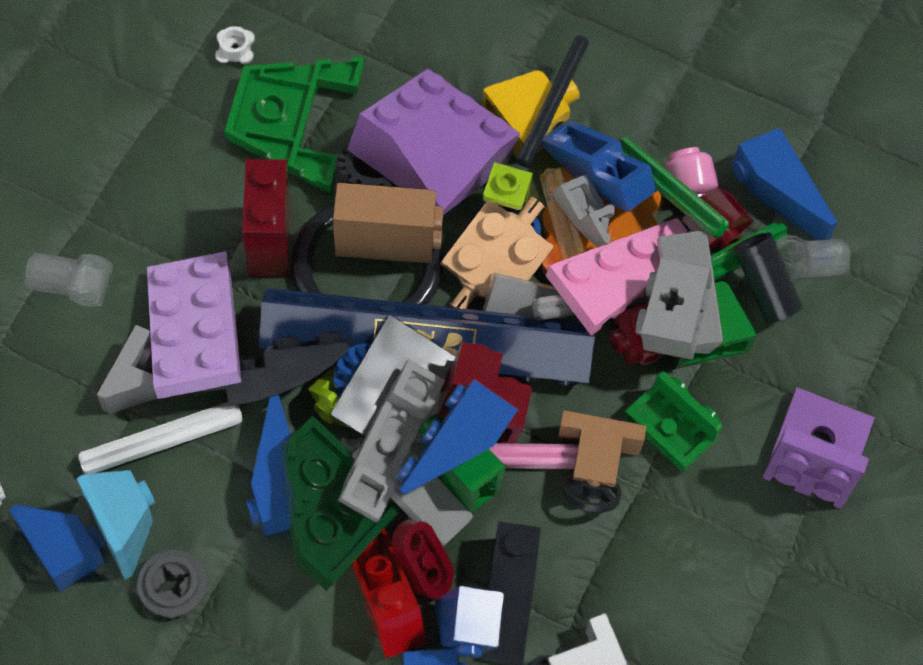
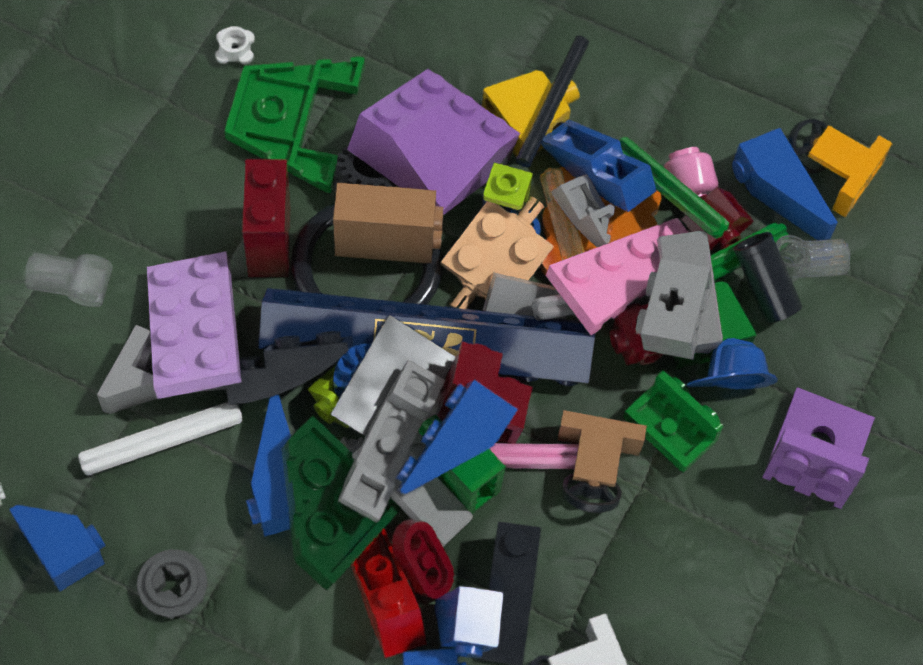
medium azure slope [77,470,155,579] -> none
none -> blue piece [686,338,778,389]
none -> light orange piece [788,119,892,218]

